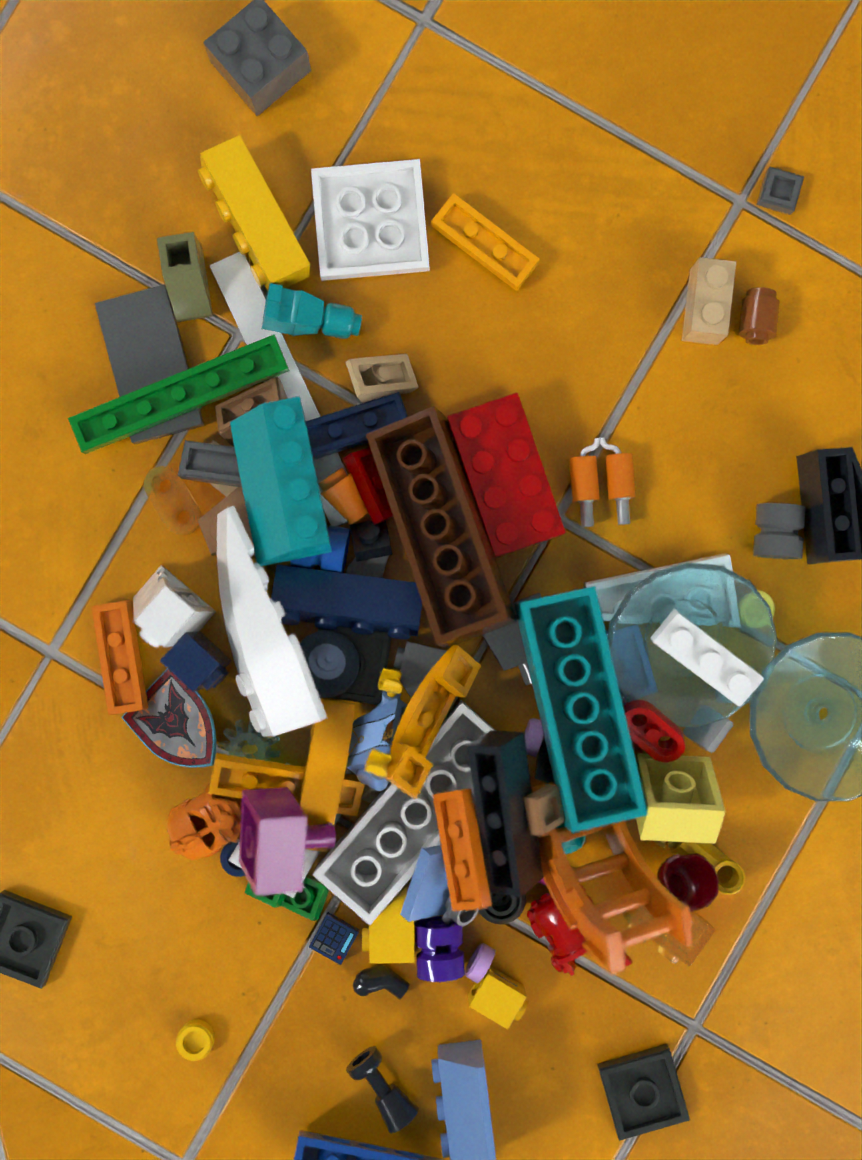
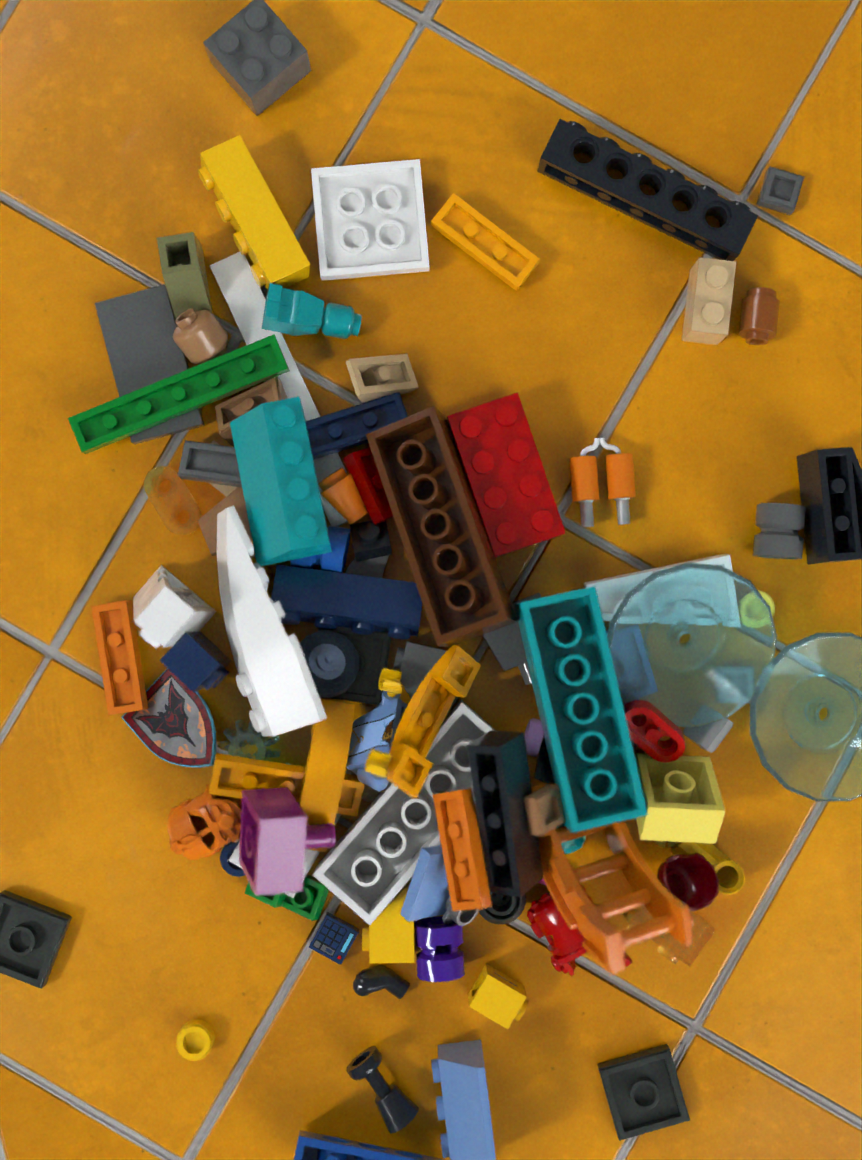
lavender tile [465,943,496,983] -> none
white plate [650,609,765,707] -> none
none -> medium nougat head [173,309,228,364]
none -> black brick [537,119,758,261]

